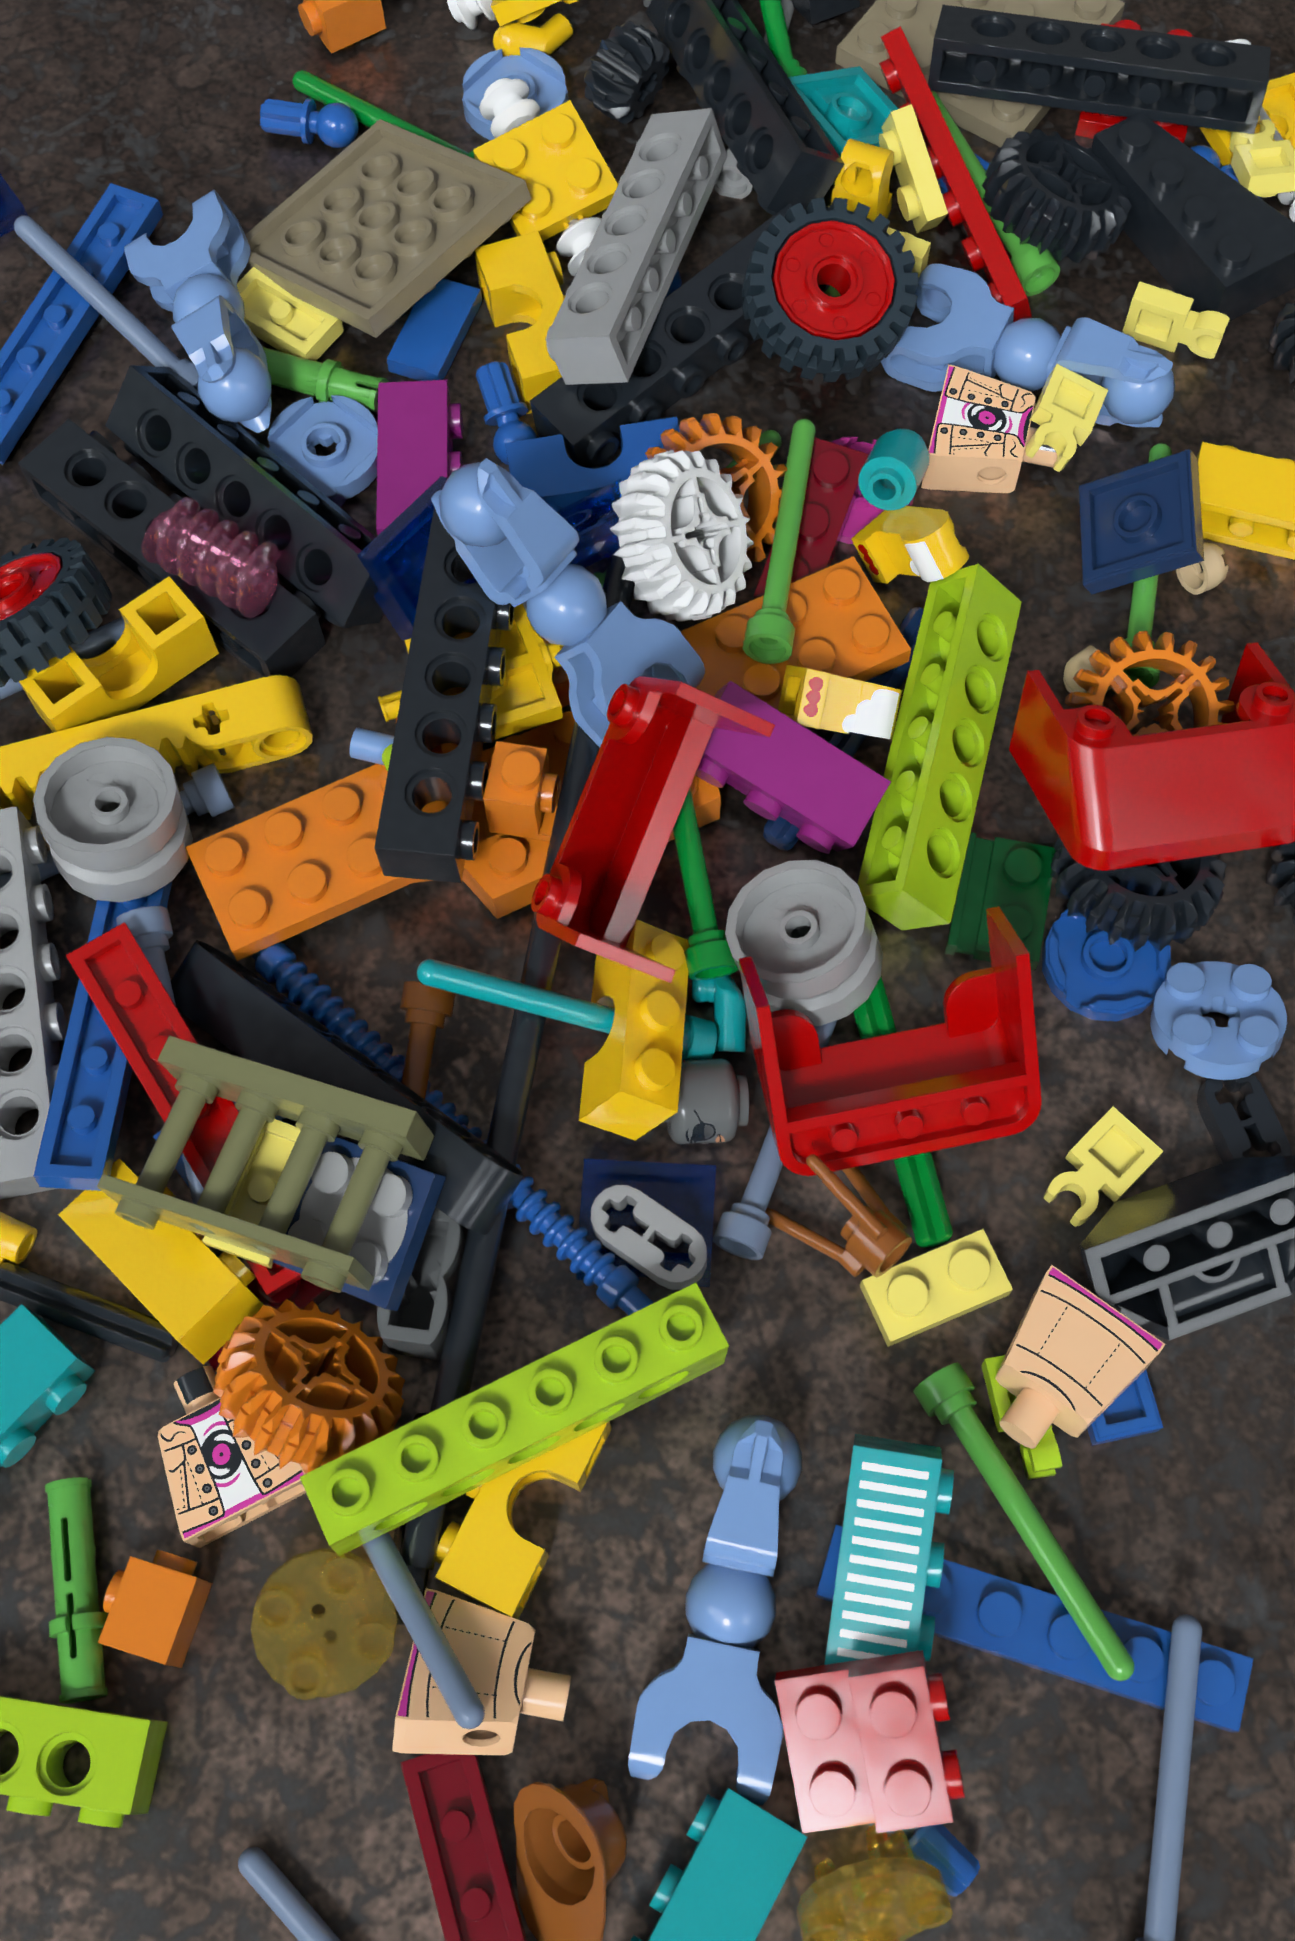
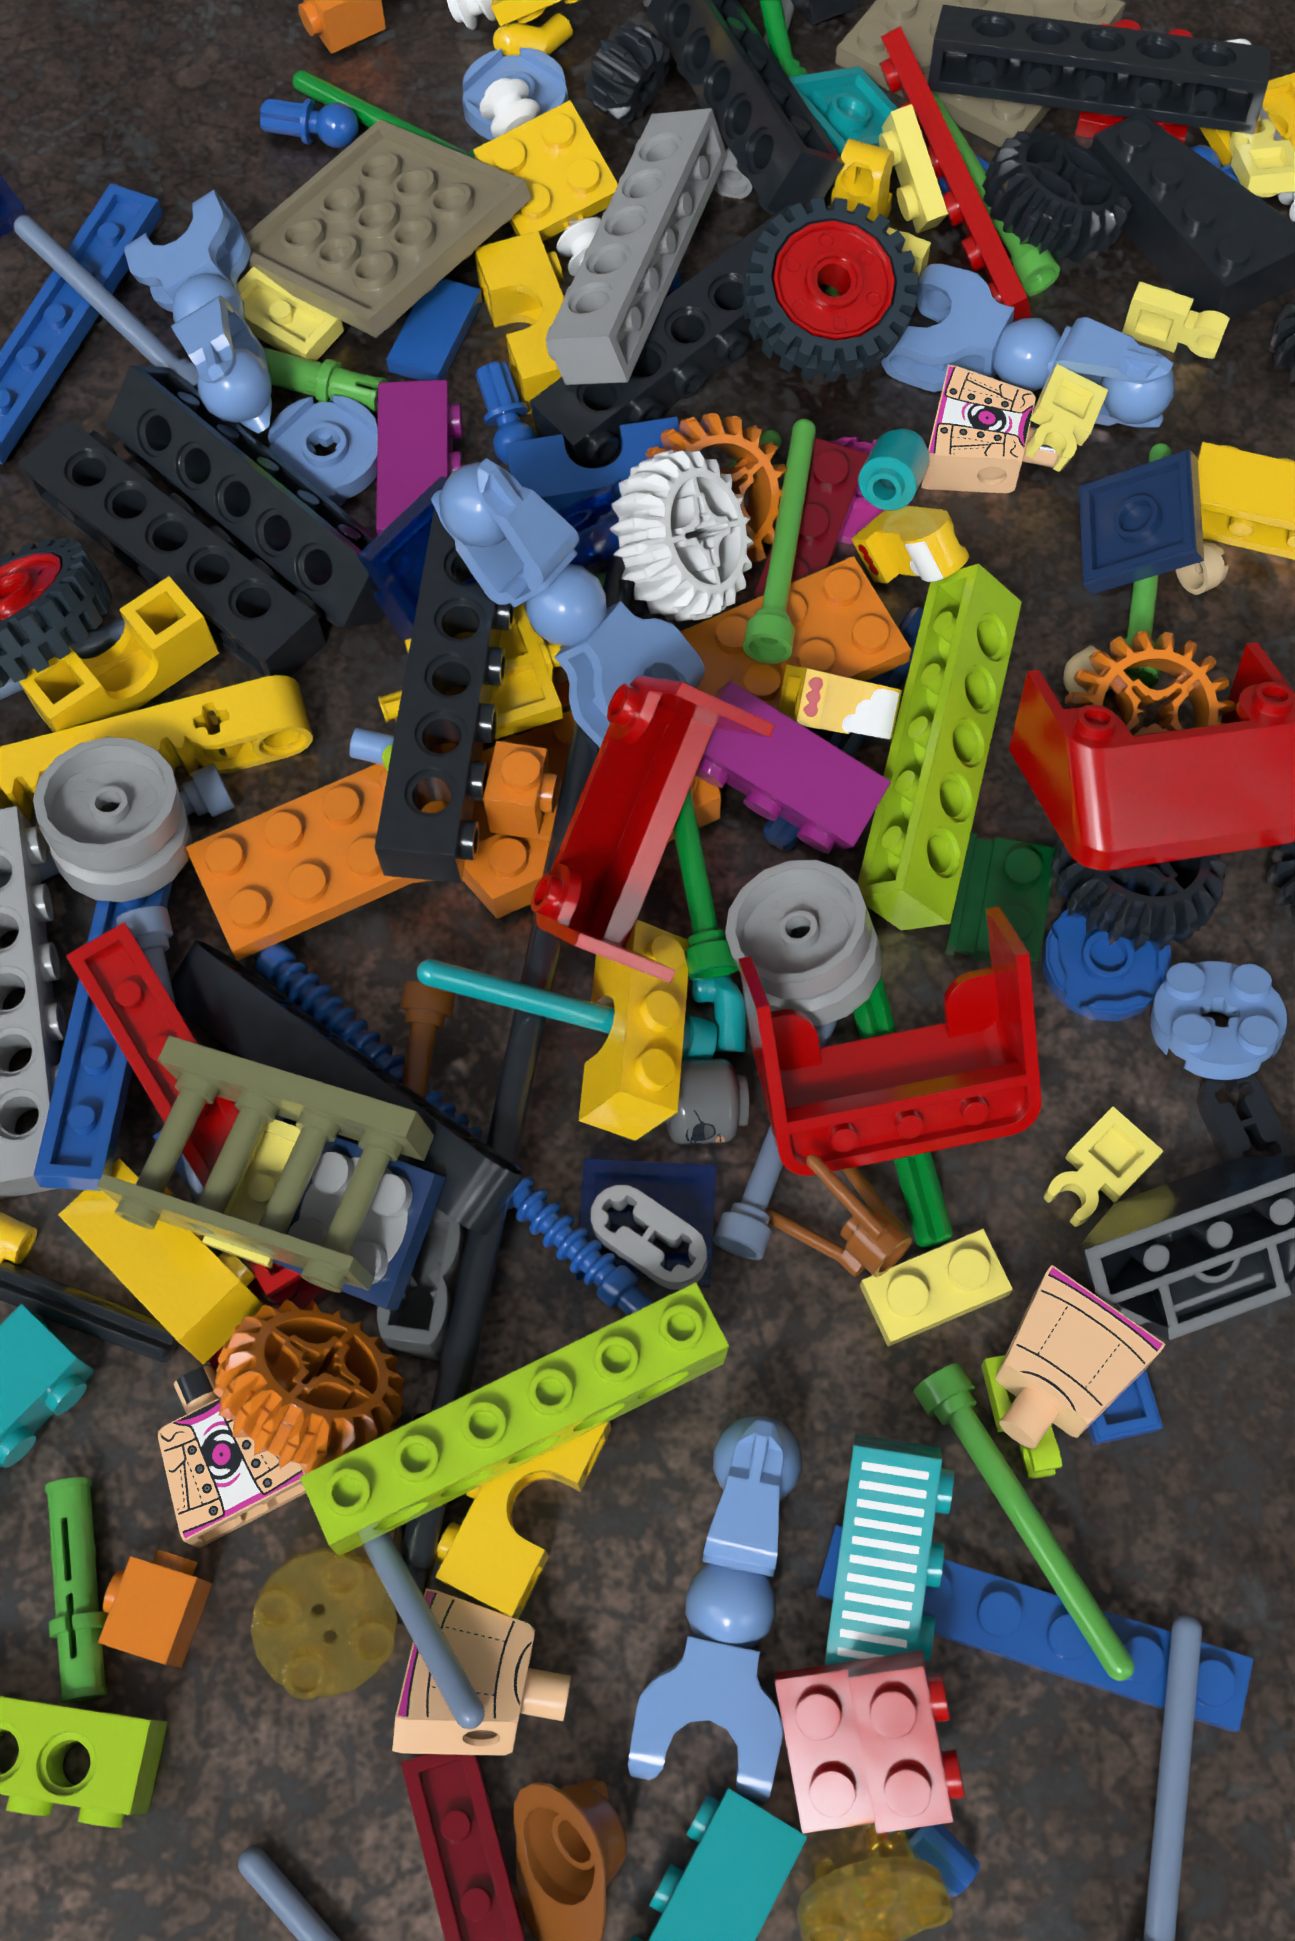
clear pink piece [141,497,278,618] -> none

